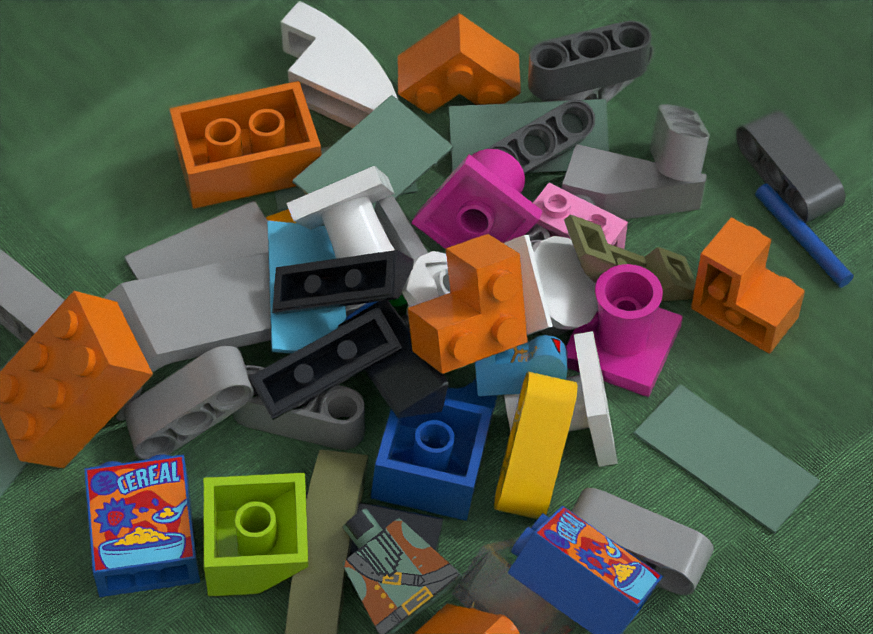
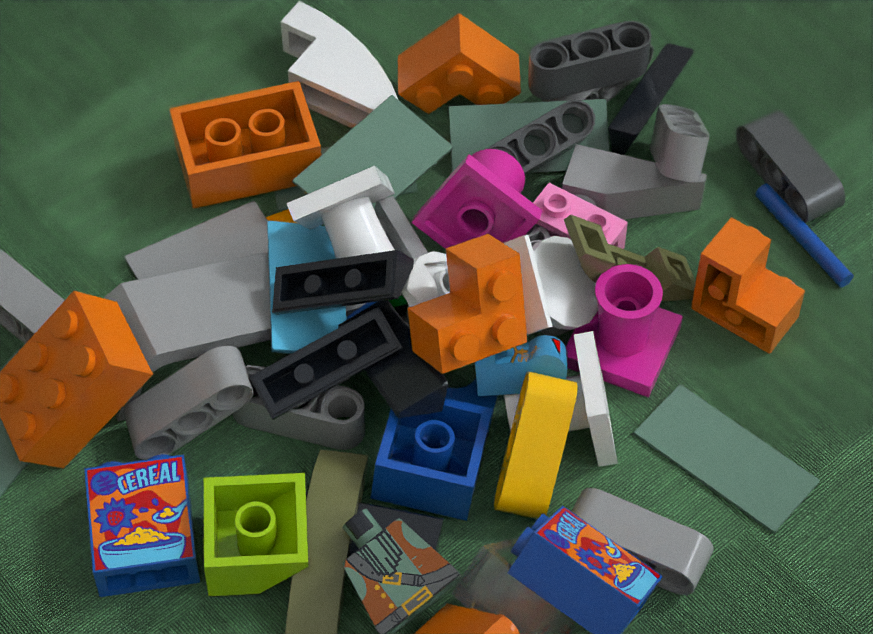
none -> black slope [608,43,694,155]

